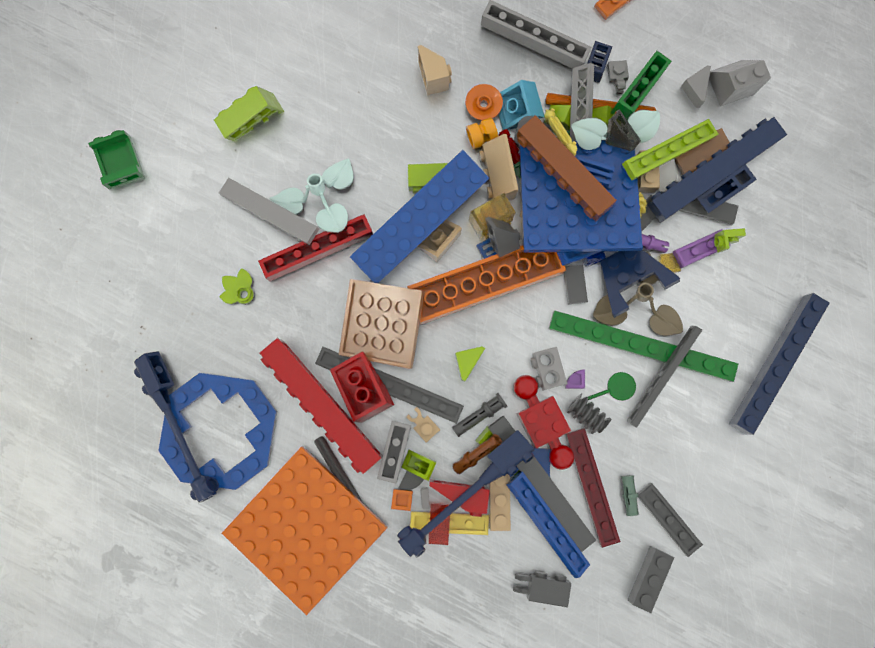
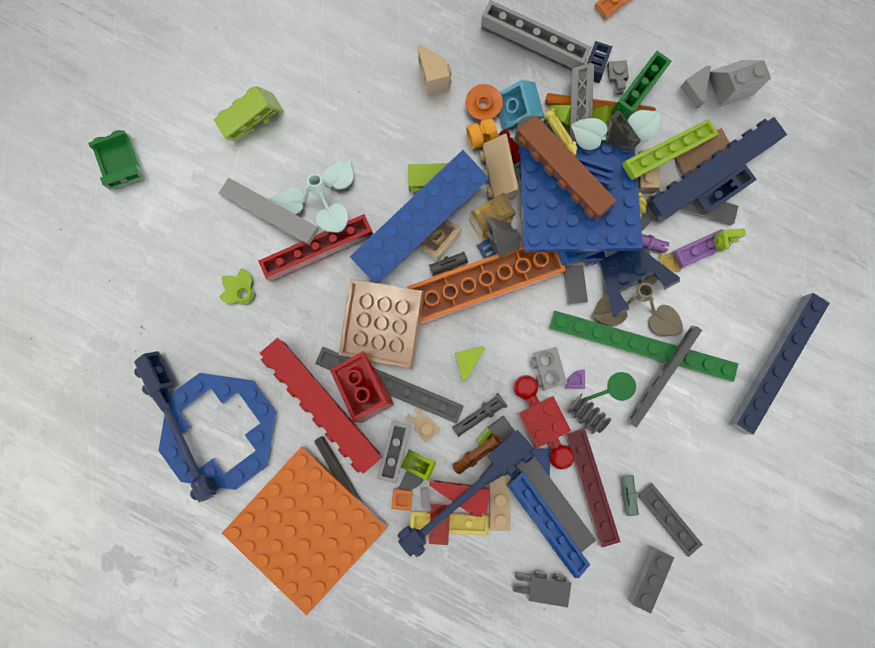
none -> dark grey pin [429,251,468,276]

